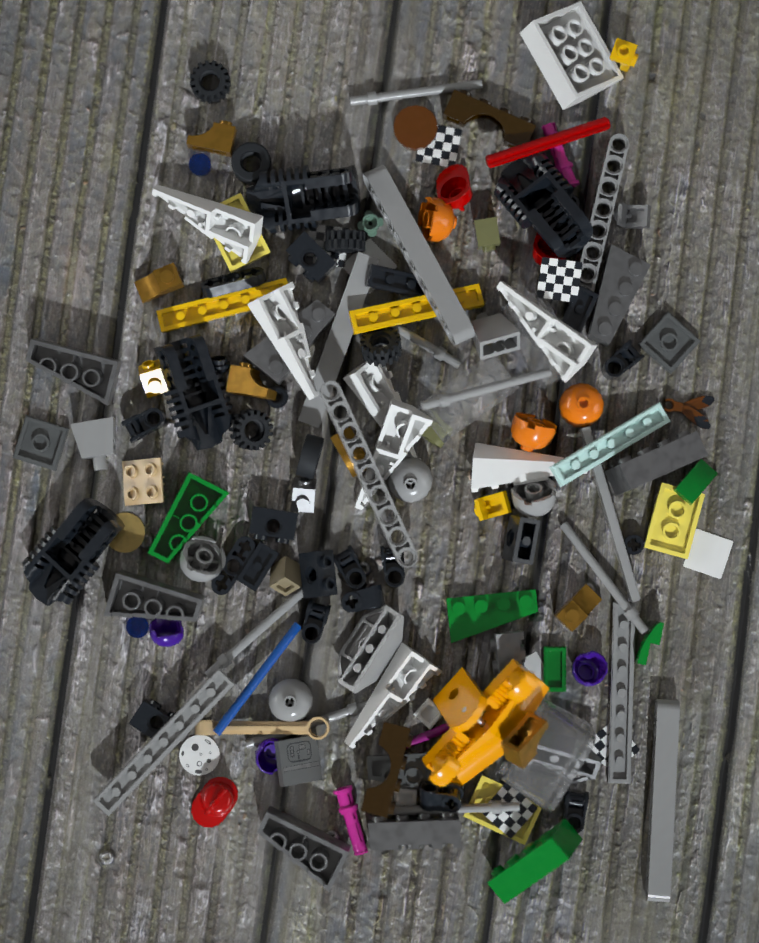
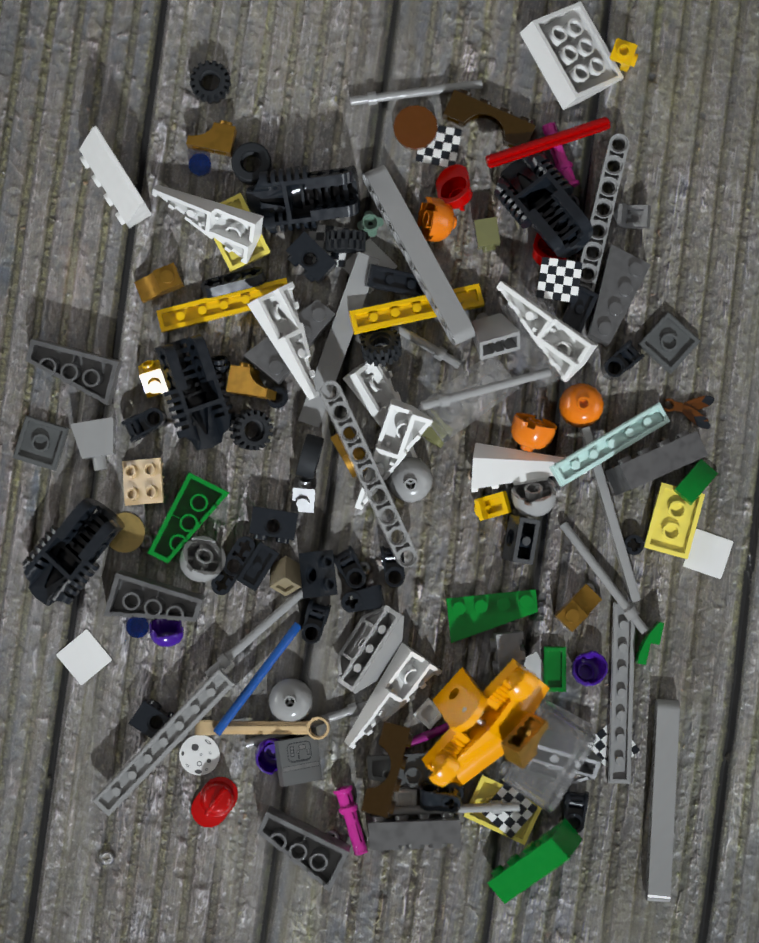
none -> white sticker [56,629,112,685]
none -> white slope [79,126,152,228]

